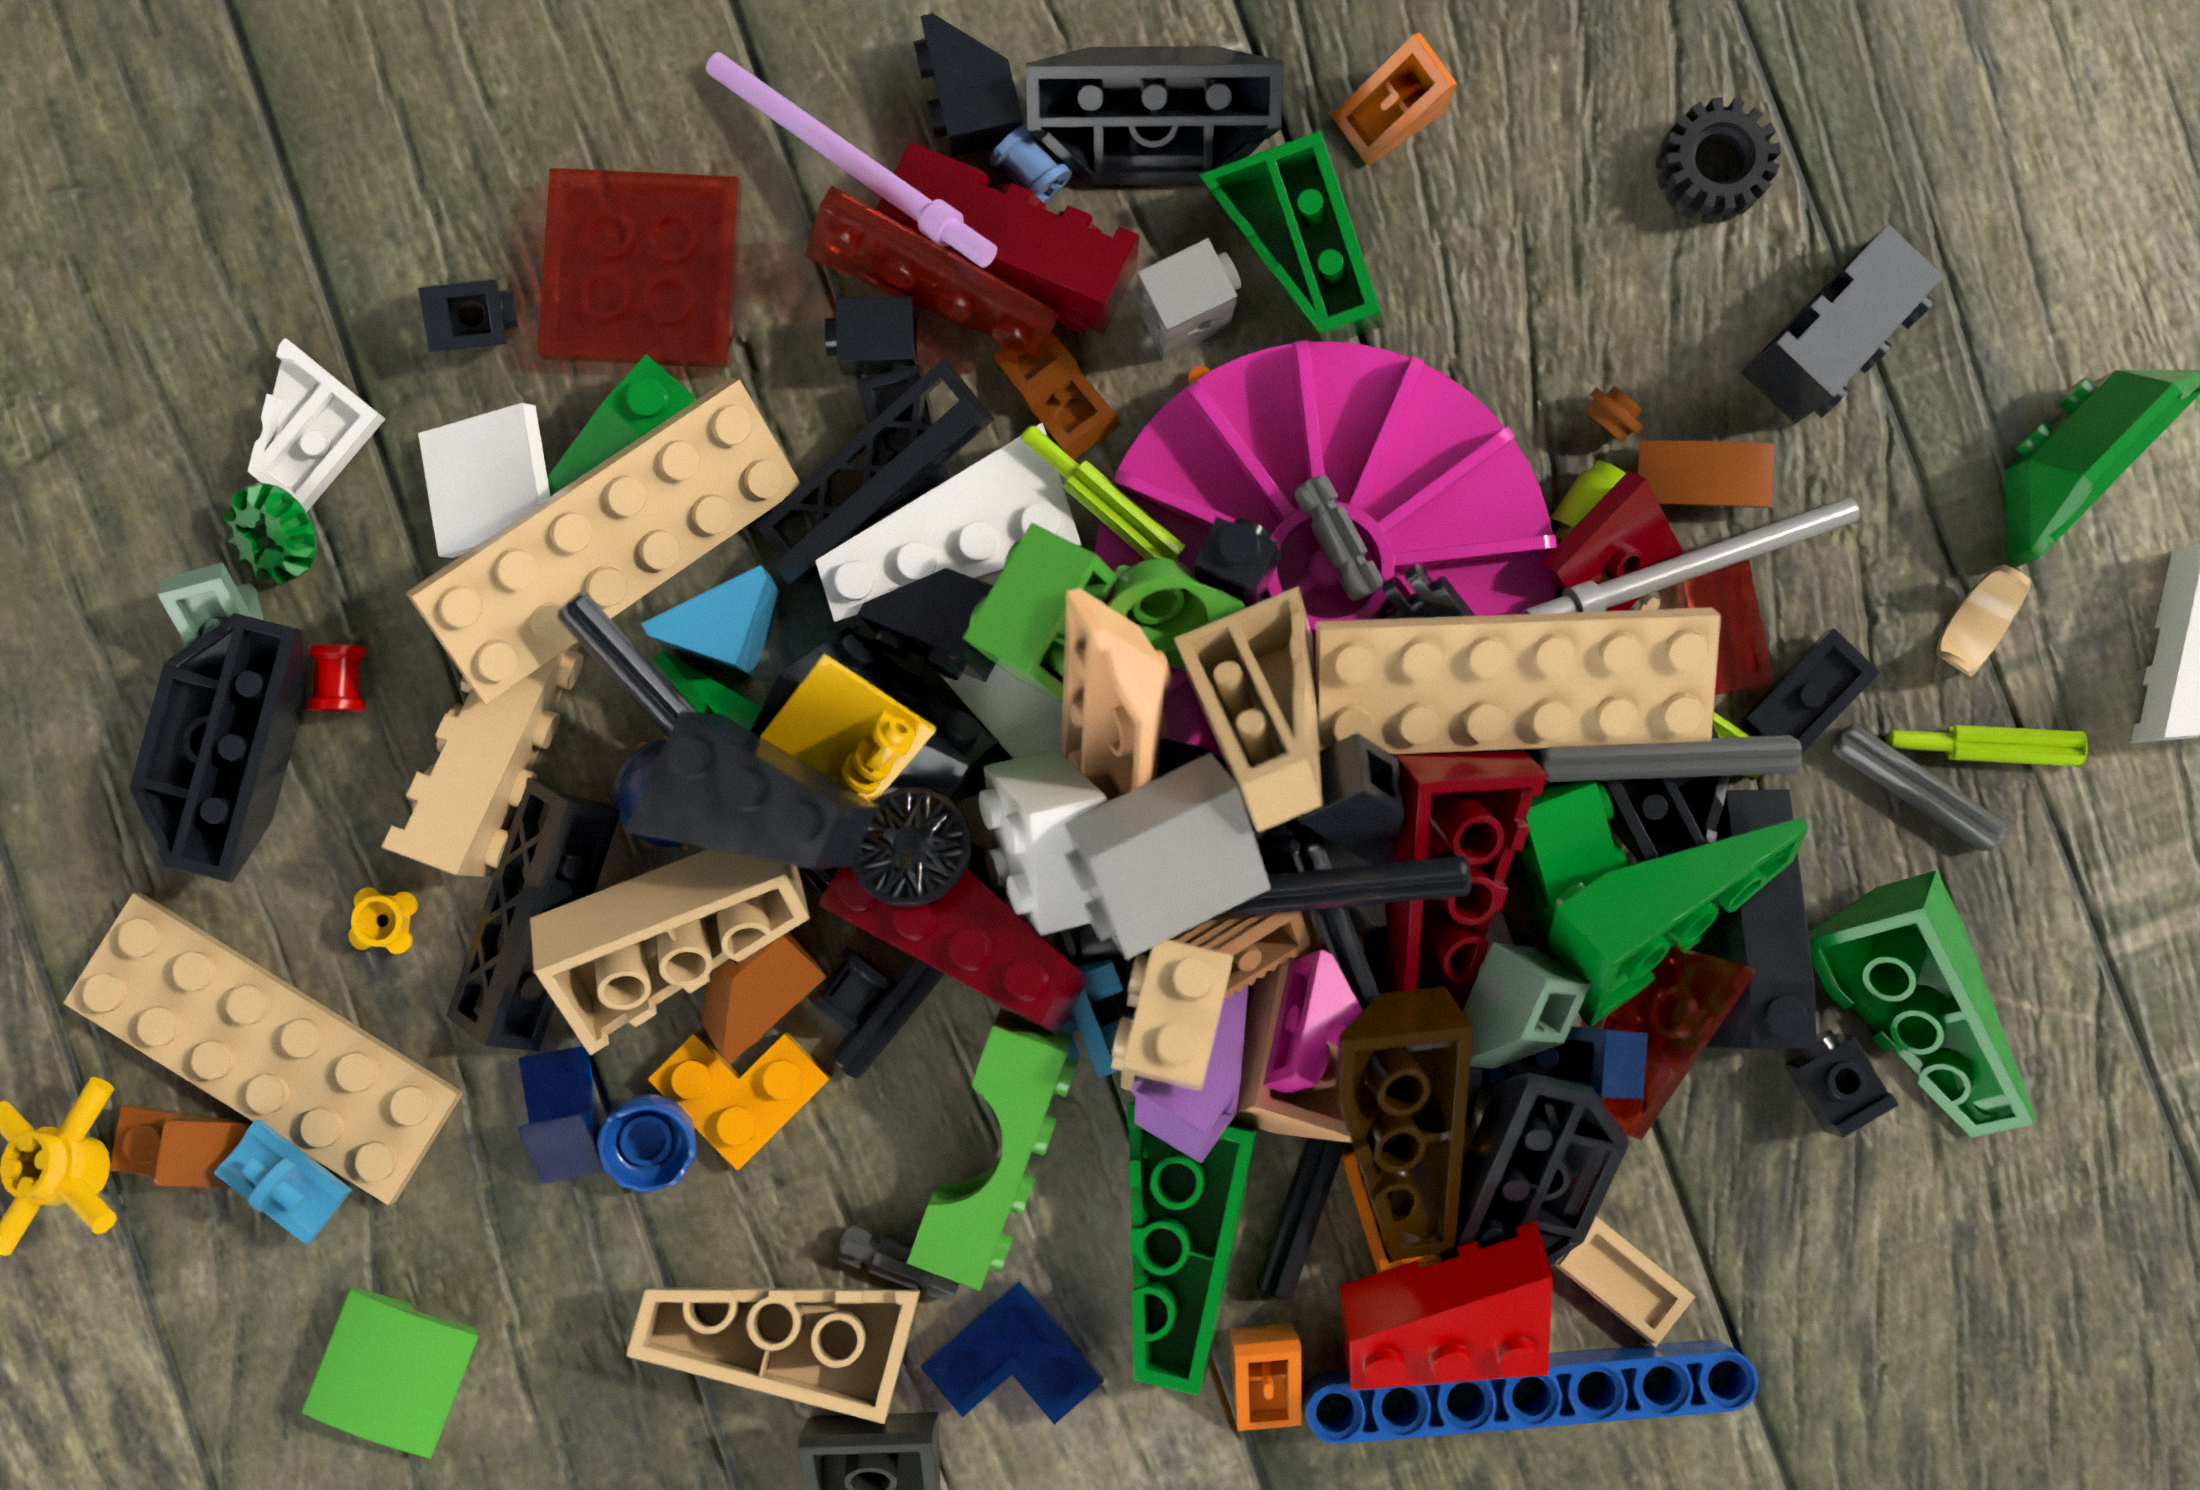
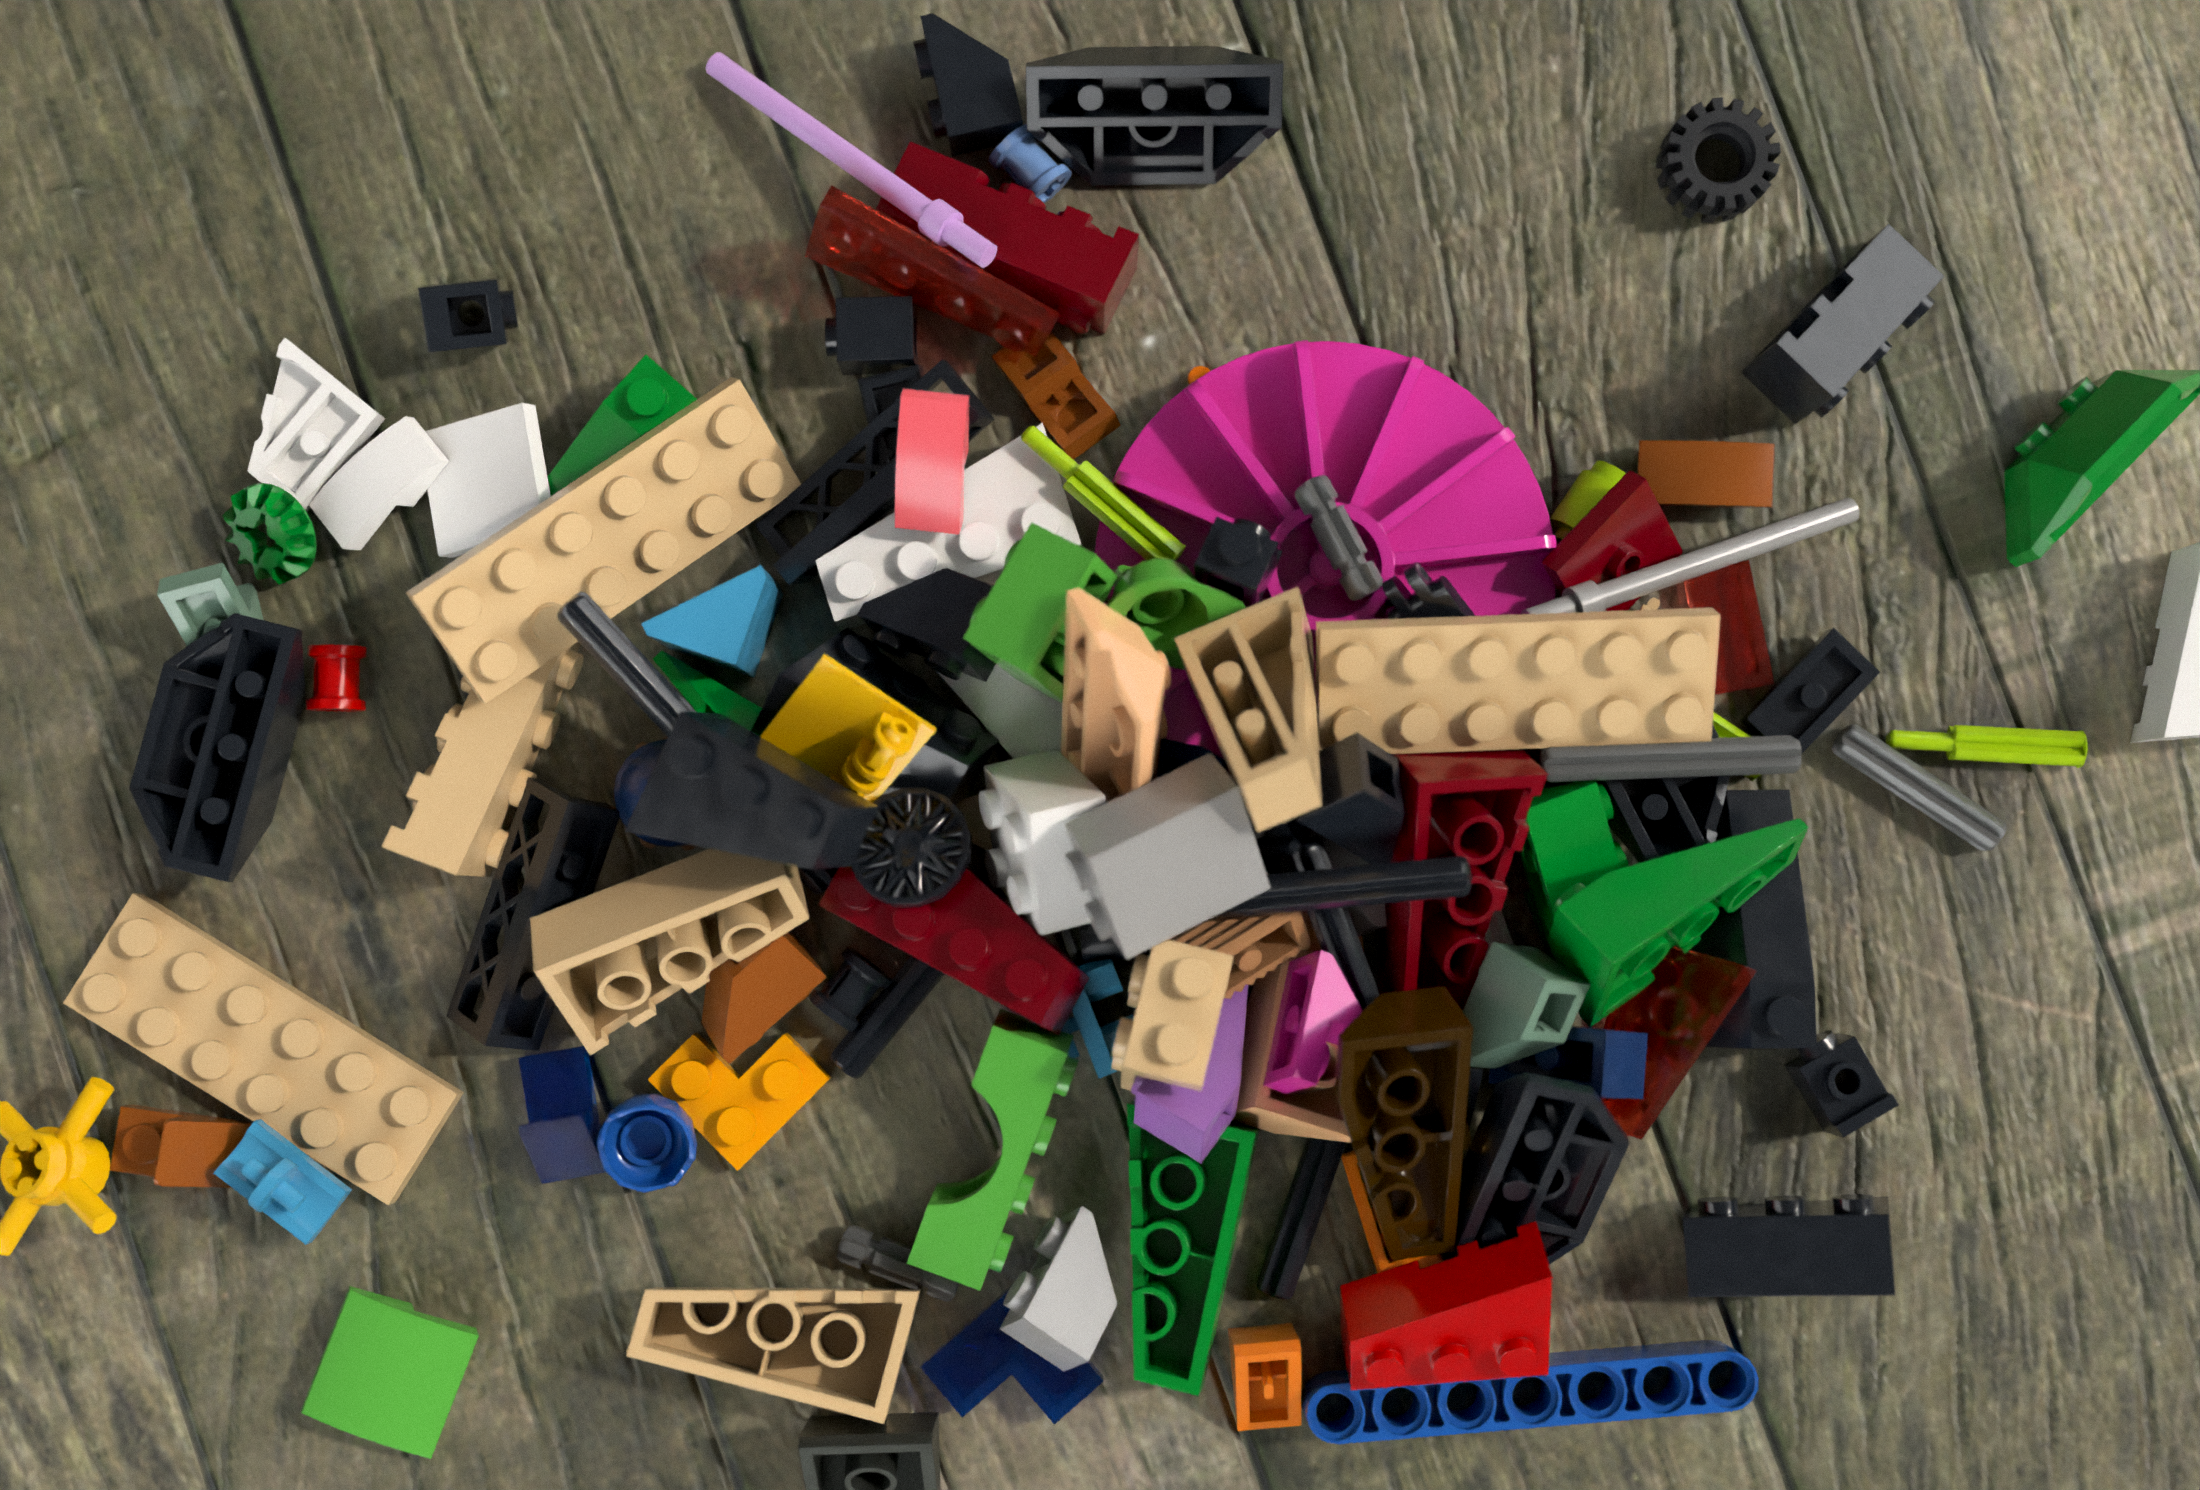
yellow plate [348,887,418,954] -> none
clear red plate [538,168,742,368] -> none
light grey brick [1135,238,1241,360] -> none
green wedge [1199,130,1384,342] -> none
orange slope [1331,33,1457,165] -> none
tan tile [1552,1216,1695,1347] -> none
dark orange plate [1584,386,1644,443] -> none
green wedge [1808,870,2036,1138] -> none
tan helmet [1936,565,2031,677] -> none
none -> white slope [308,416,449,550]
none -> coral slope [895,389,969,535]
none -> slope [1000,1206,1117,1371]
none -> black wedge [1683,1194,1895,1297]

